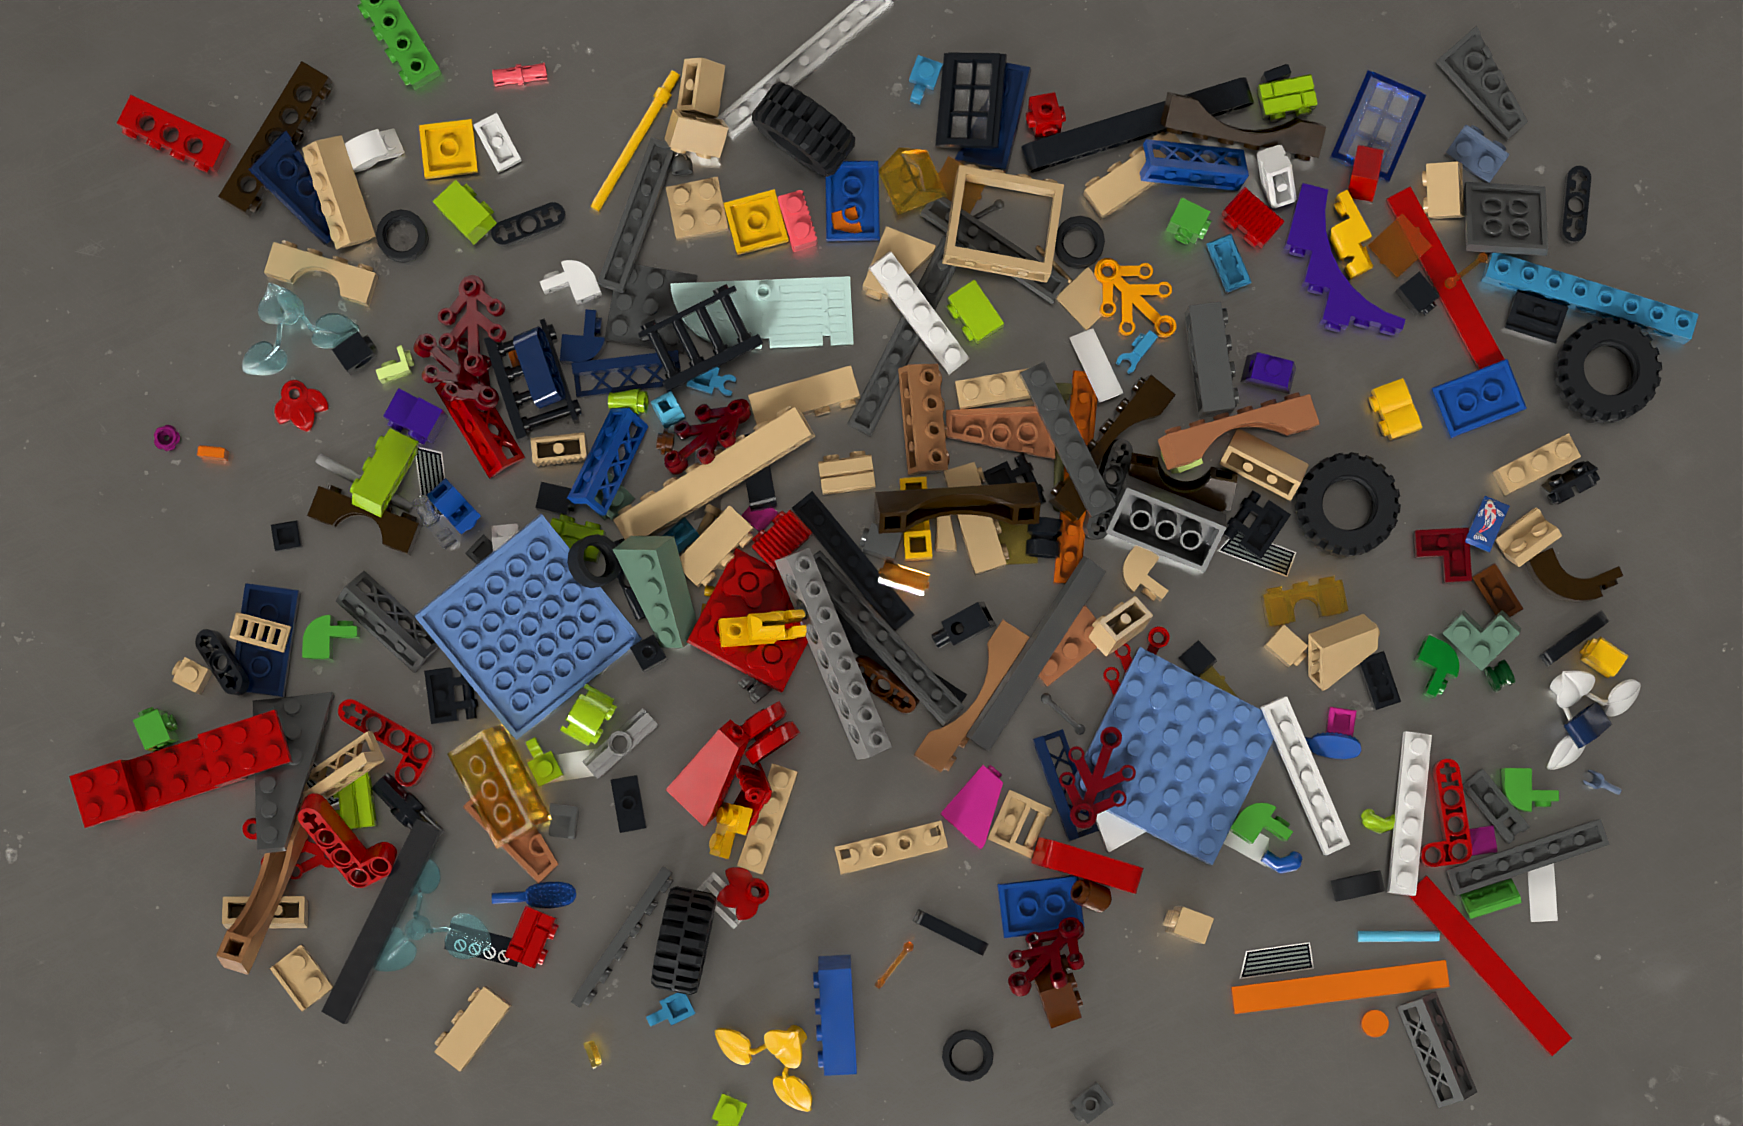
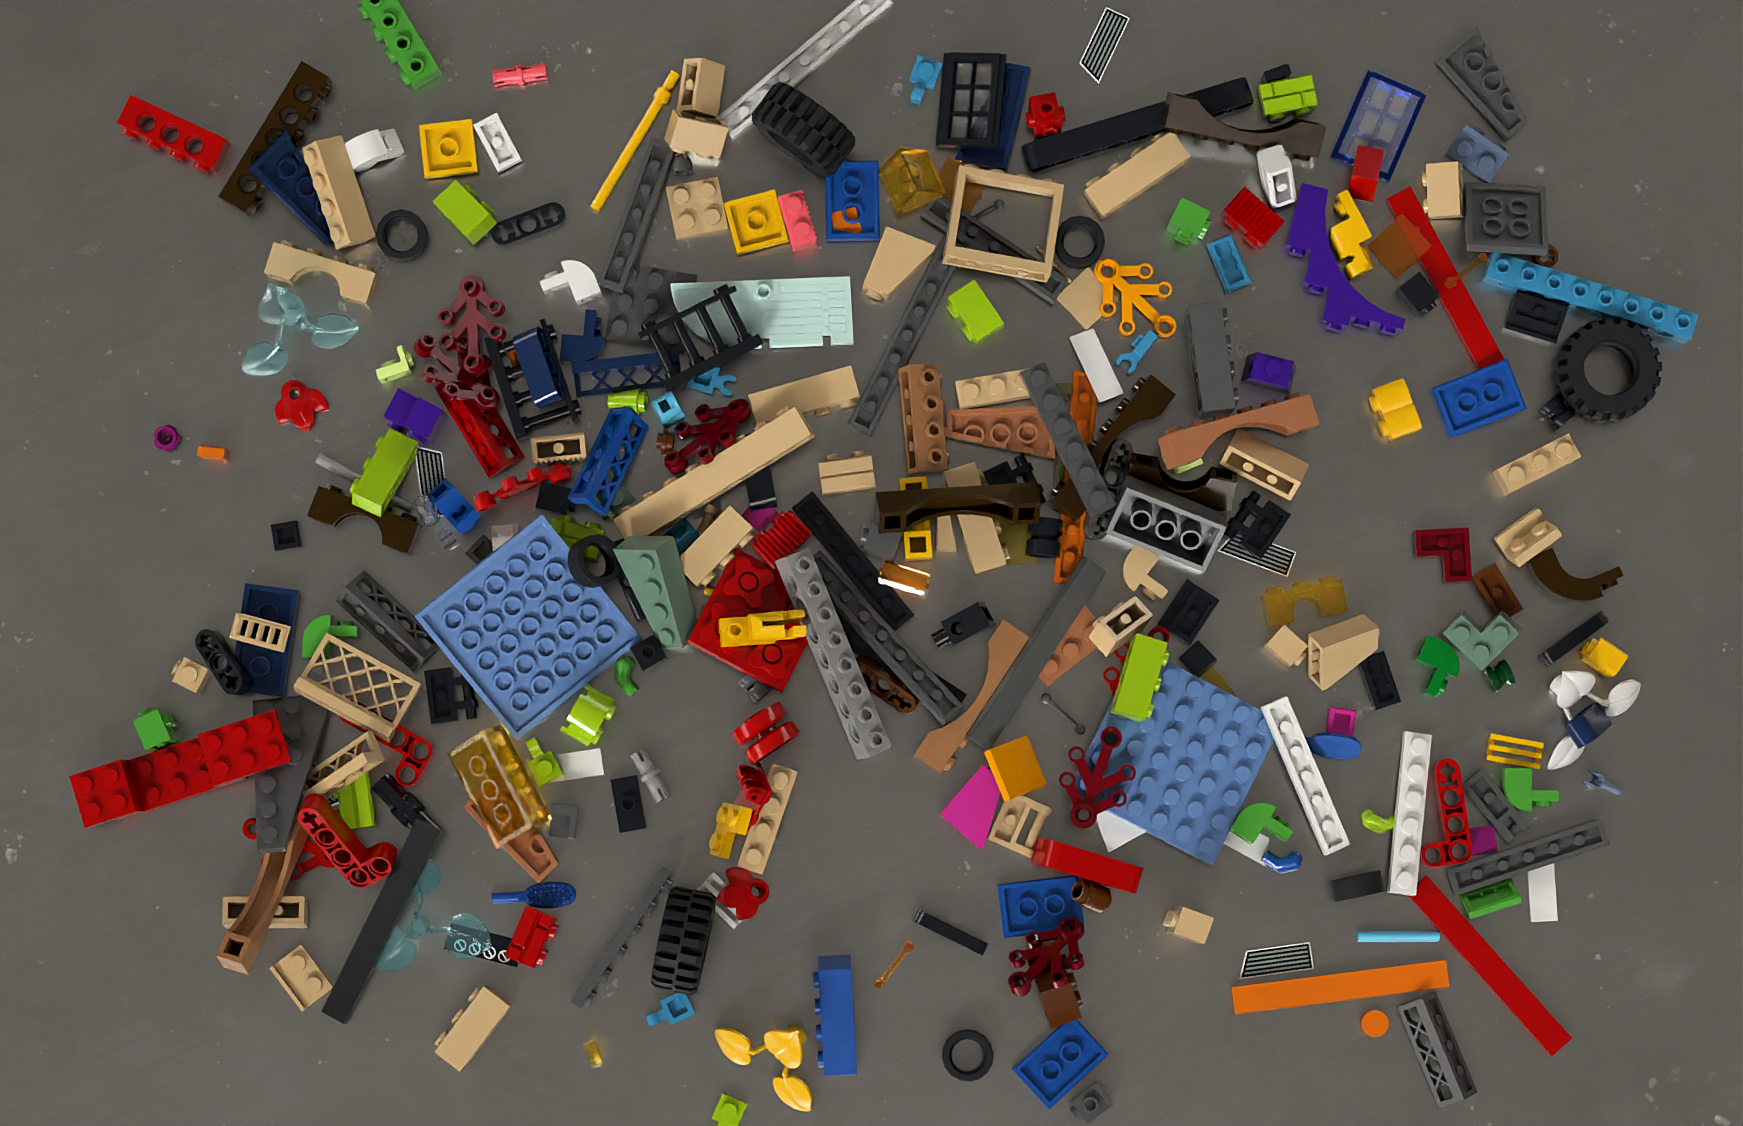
black brick [332,332,377,375] -> none
light grey piece [582,708,658,779] -> none
slope [666,719,750,827] -> none
tan window [834,821,948,875] -> none
white plate [869,252,970,375] -> none
dark blue fence [1032,729,1099,842] -> none
blue fence [1139,139,1249,191] -> none
black tyre [1295,452,1401,557] -> none
tile [1465,496,1510,552] -> none
black hinge [1541,461,1600,505] -> none
black beam [1560,166,1591,244] -> none
none -> tan fence [293,632,421,743]
none -> red plant [473,462,572,512]
none -> bright green arm [615,655,639,697]
none -> light grey pin [630,748,671,803]
none -> light orange tile [984,735,1047,802]
none -> blue tile [1013,1020,1109,1109]
none -> sticker [1079,7,1130,84]
none -> lime brick [1110,633,1169,723]
none -> black plate [1157,579,1220,646]
none -> yellow tile [1485,733,1544,770]
none -> dark orange bush [1532,244,1559,268]
none -> black wheel [1538,393,1576,431]

